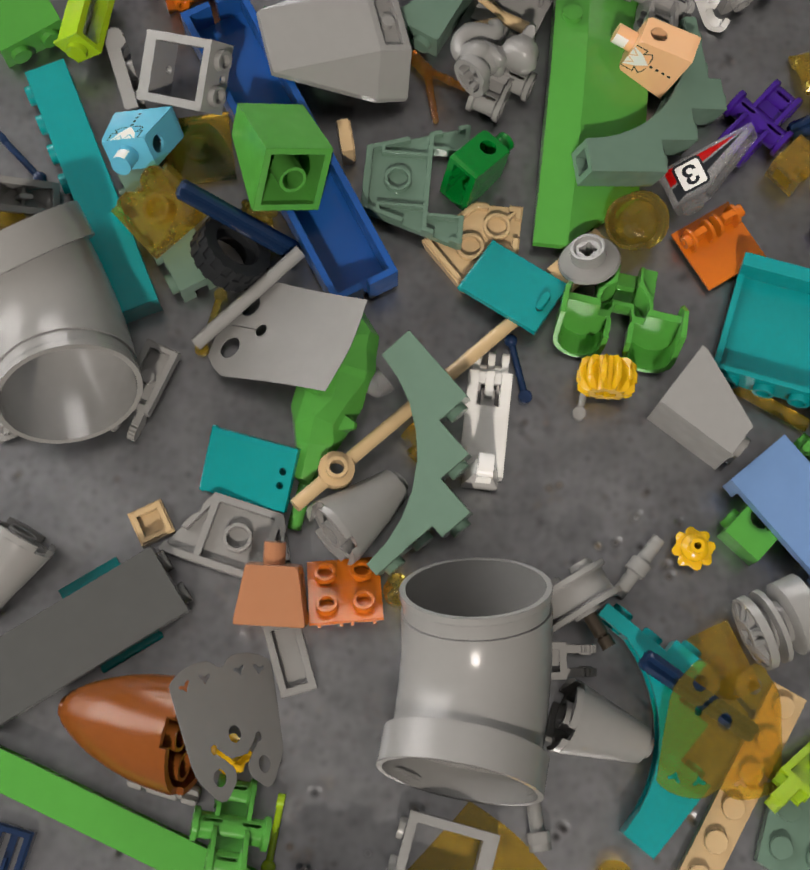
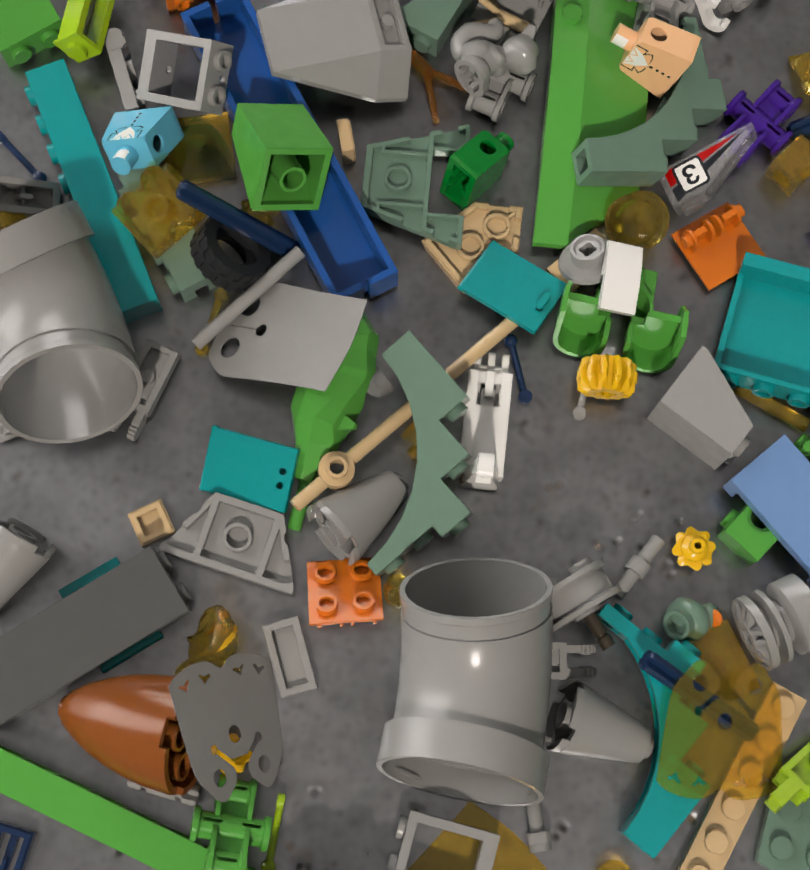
nougat torso [233,541,309,628] -> none
none -> clear yellow hair [174,605,241,683]
none -> white slope [597,240,643,316]
none -> sand green animal [663,597,723,642]

